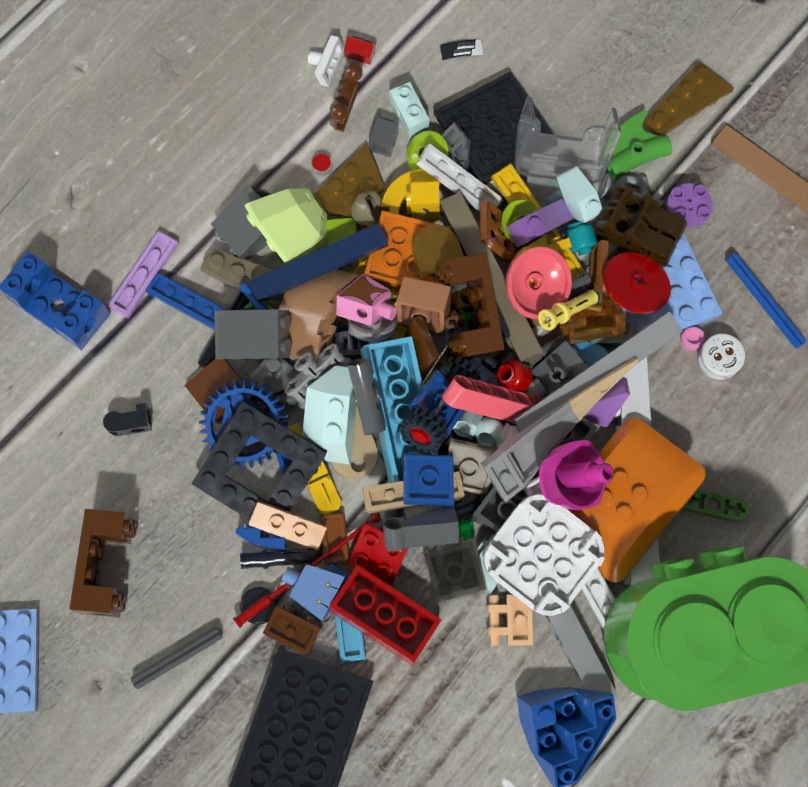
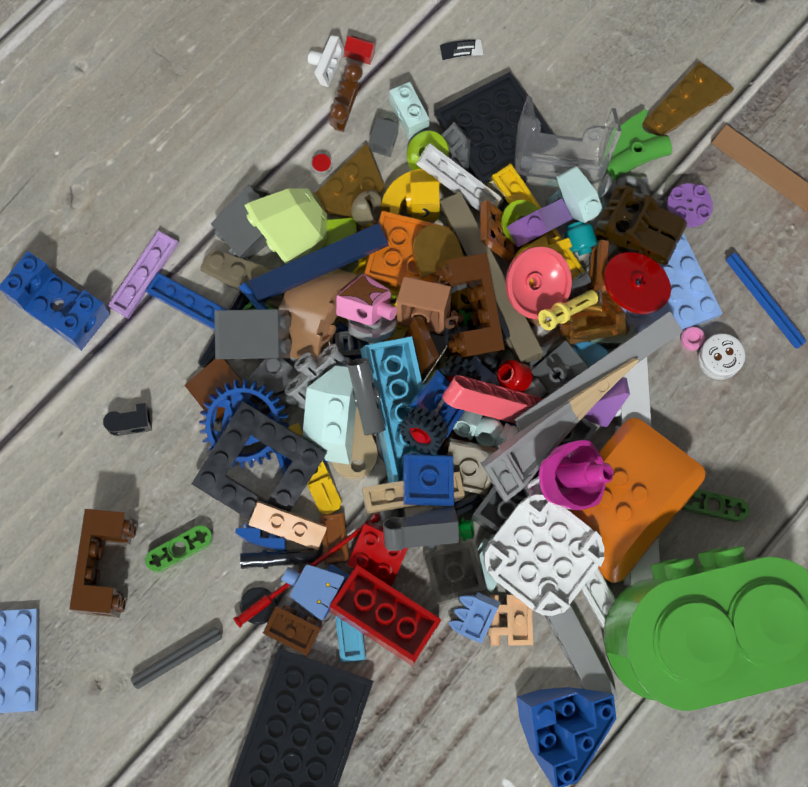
none -> bright green beam [145,525,213,573]
none -> medium blue plate [449,592,500,644]

